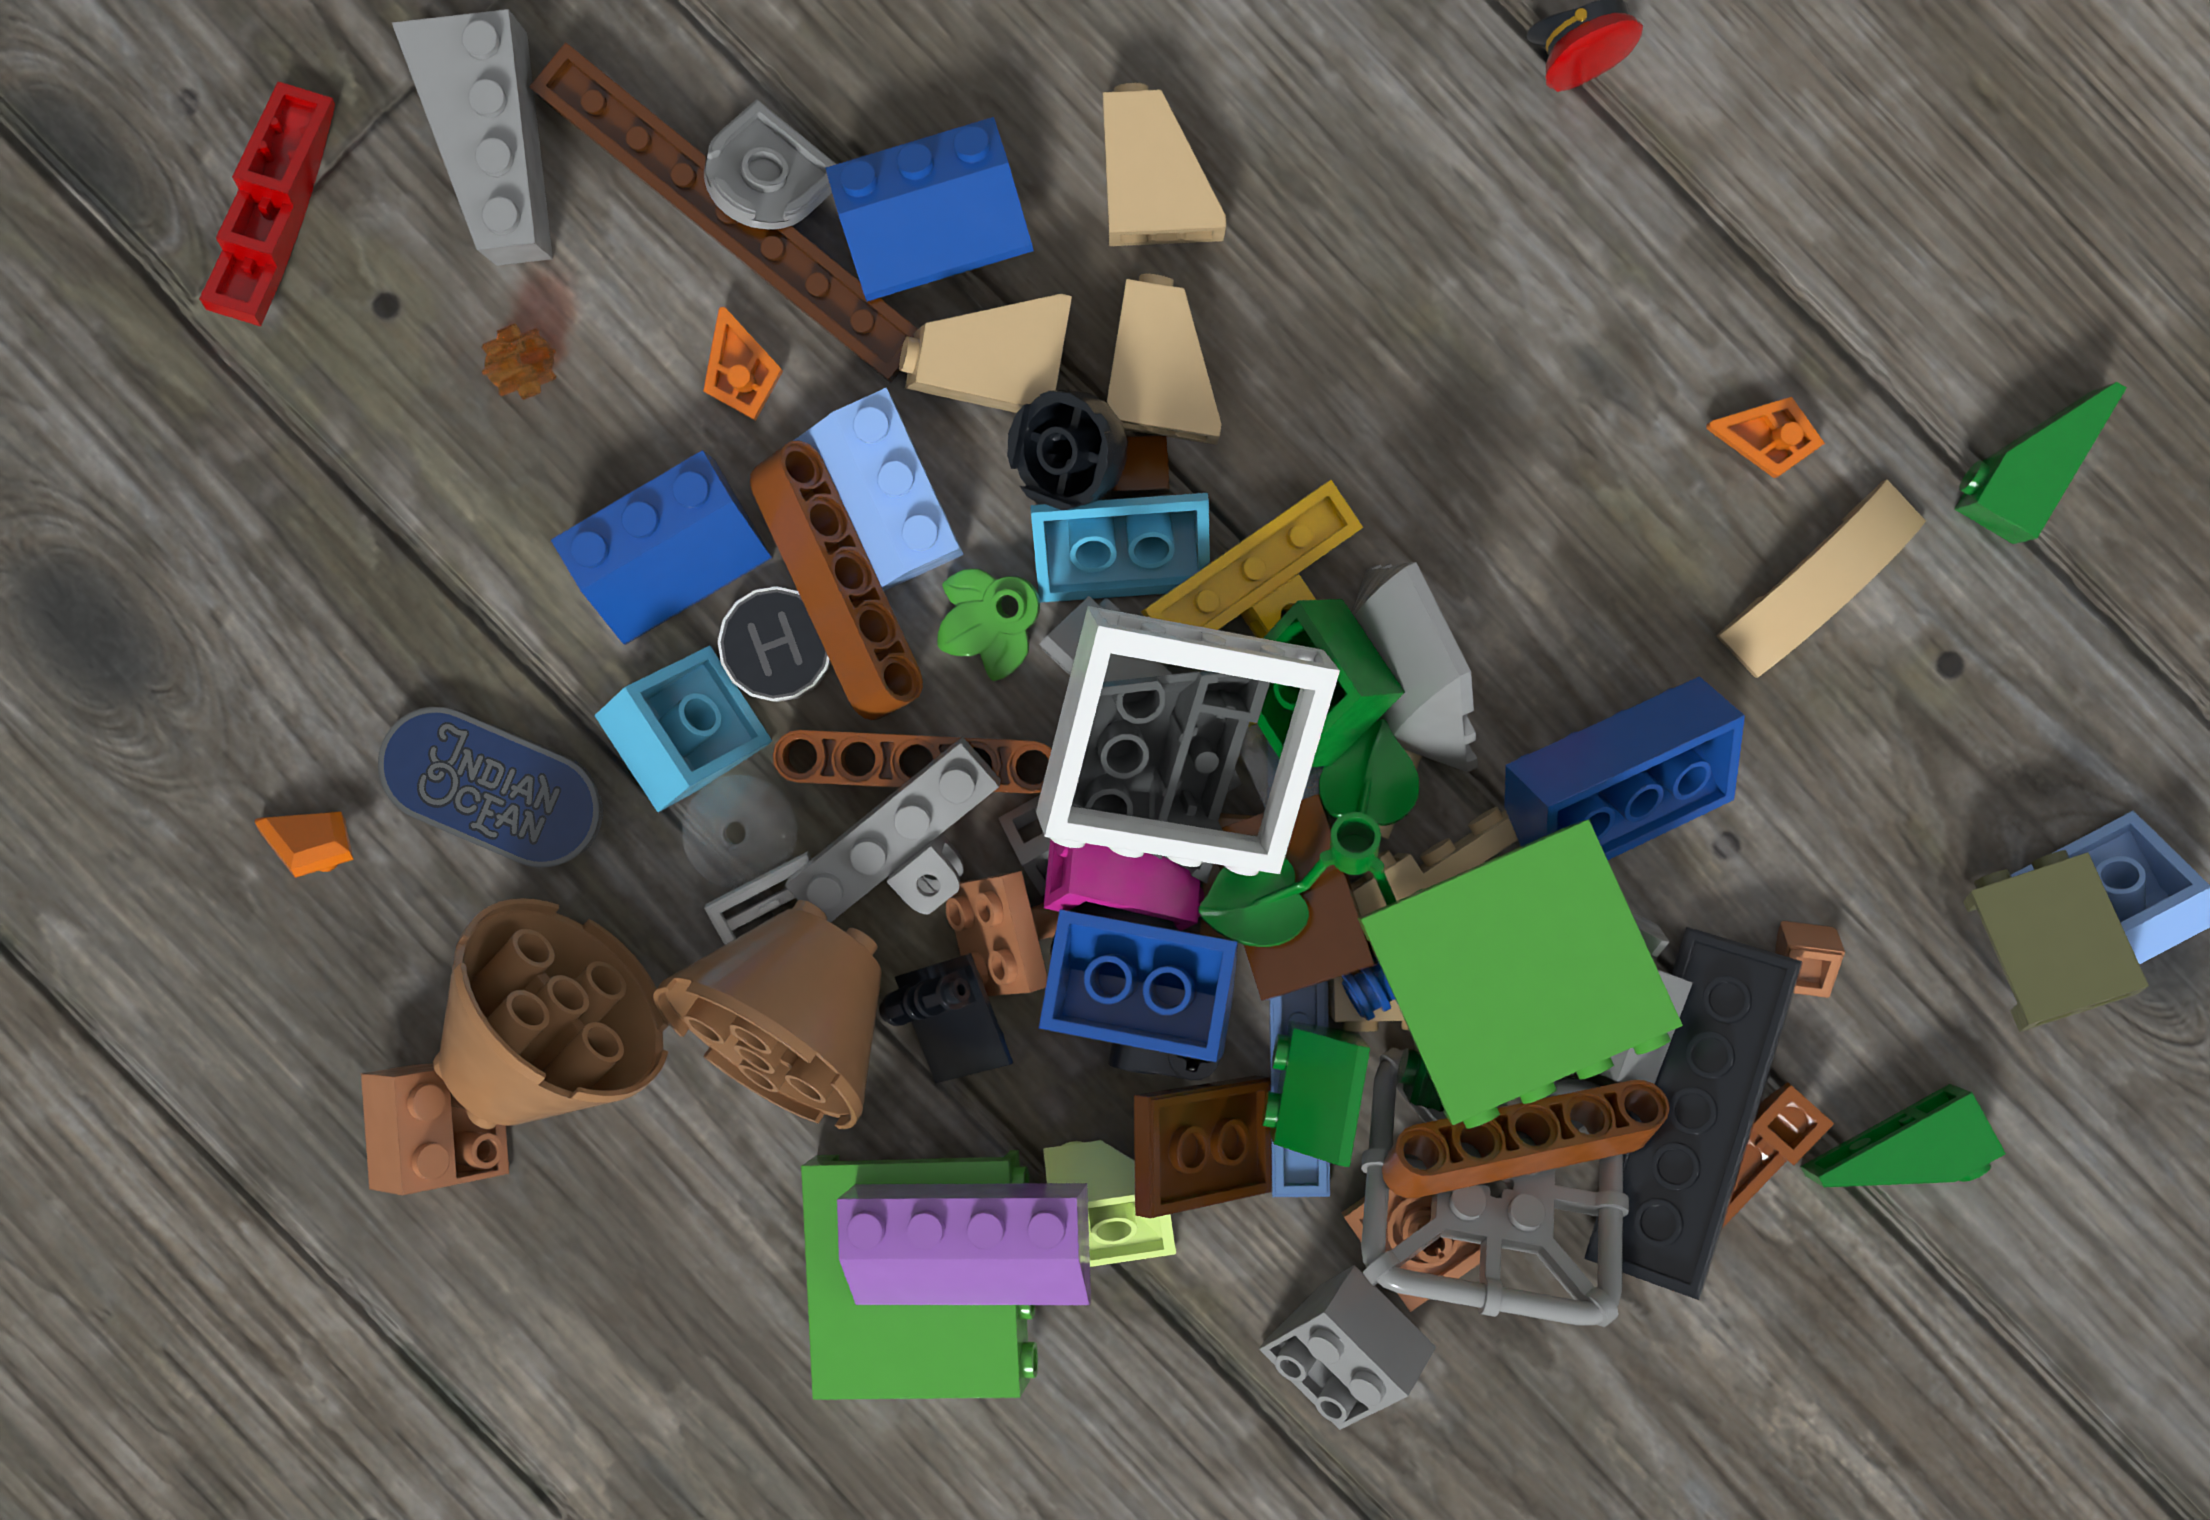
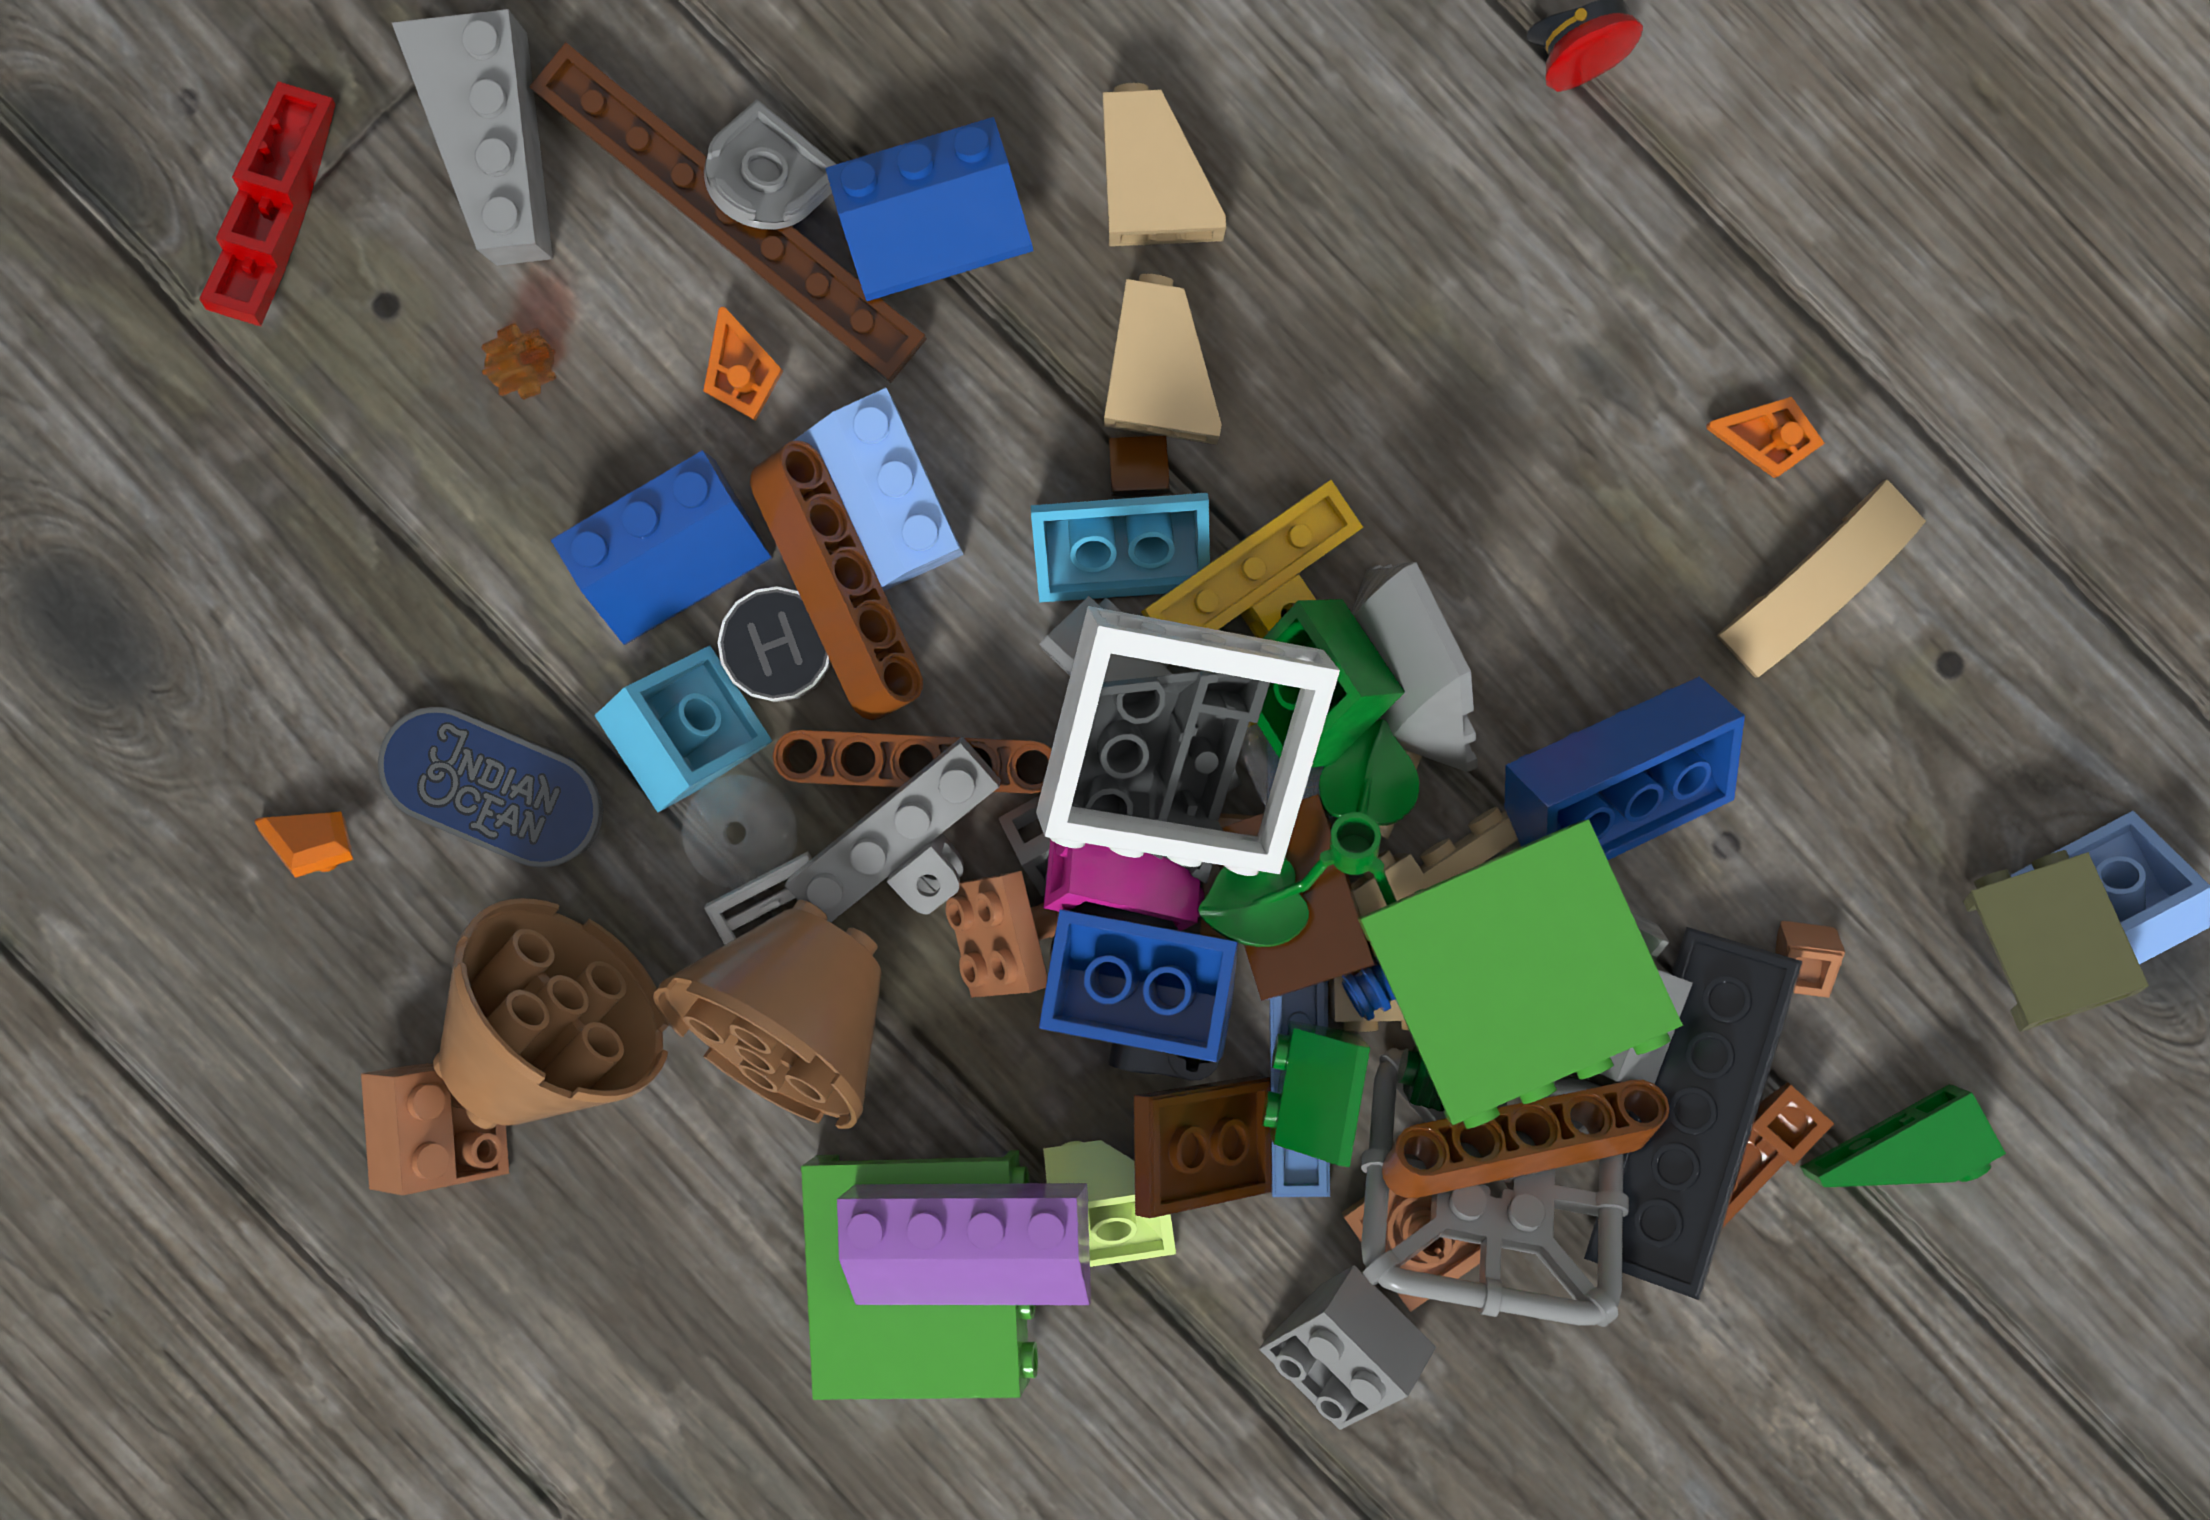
black hinge [879,953,1013,1084] -> none
tan slope [899,294,1072,413] -> none
bright green plate [937,568,1040,681] -> none
black cylinder [1007,390,1128,510] -> none
green slope [1954,382,2127,544] -> none

